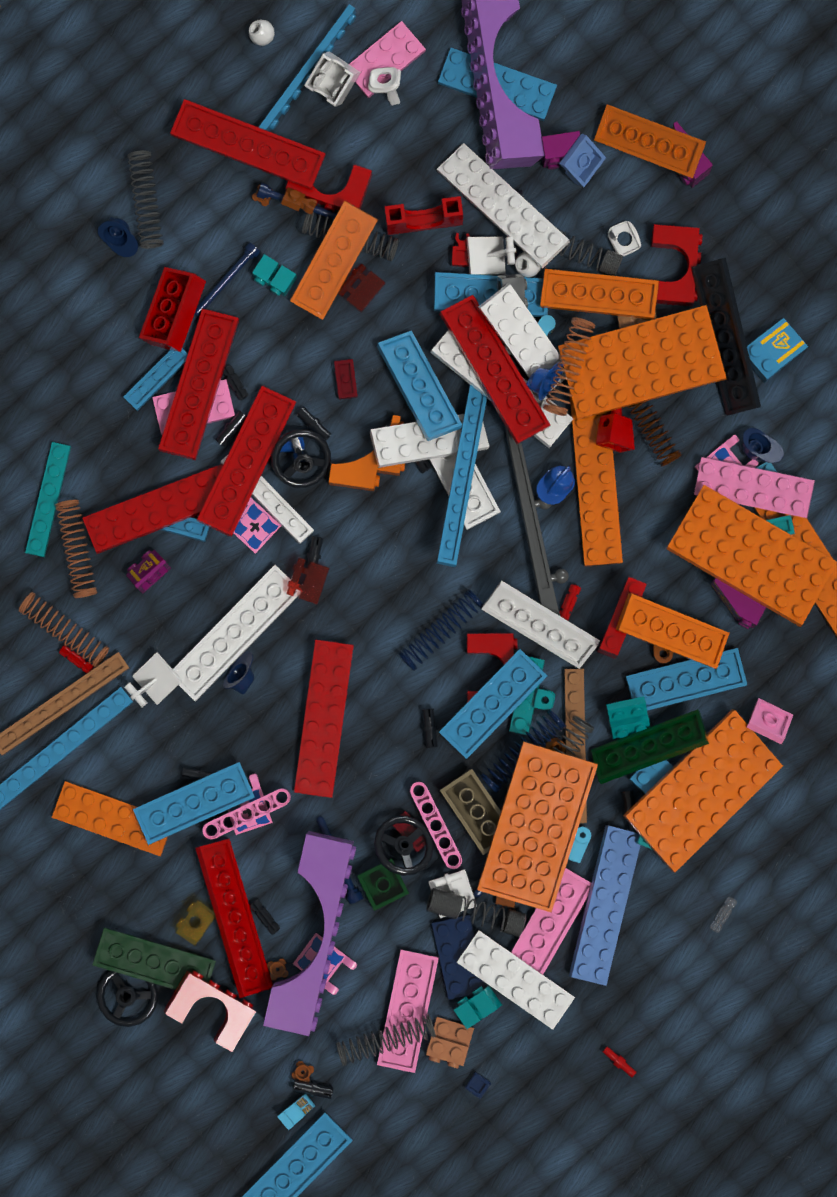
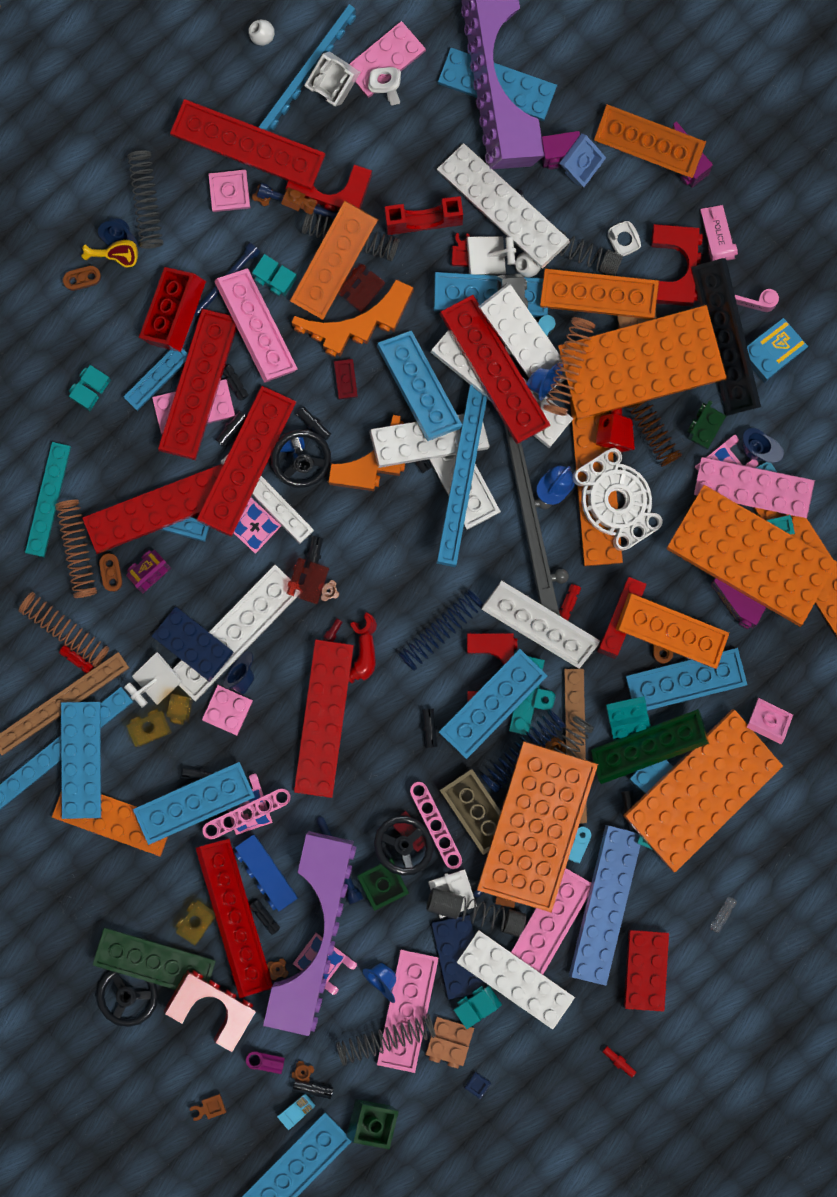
none -> dark azure plate [61,702,102,819]
none -> dark orange plate [63,266,101,291]
none -> teal piece [69,365,111,411]
none -> yellow piece [81,240,138,267]
none -> dark orange plate [99,554,123,592]
none -> clear yellow brick [126,709,172,748]
none -> dark blue plate [152,607,234,682]
none -> clear yellow brick [166,694,193,725]
none -> dark orange plate [190,1094,227,1121]
none -> bright pink plate [202,685,253,736]
none -> bright pink plate [209,170,250,212]
none -> bright pink plate [214,268,298,383]
none -> blue brick [234,834,298,912]
none -> magenta piece [246,1051,285,1074]
none -> orange arch [292,280,413,357]
none -> plate [318,580,339,601]
none -> dark red bar [323,618,343,642]
none -> dark green brick [346,1099,399,1149]
none -> red piece [349,612,377,683]
none -> blue piece [363,963,396,1003]
none -> white piece [572,448,662,551]
none -> red brick [624,930,669,1011]
none -> dark green bracket [687,400,726,450]
none -> bright pink door [700,205,738,261]
none -> bright pink door [735,289,779,312]

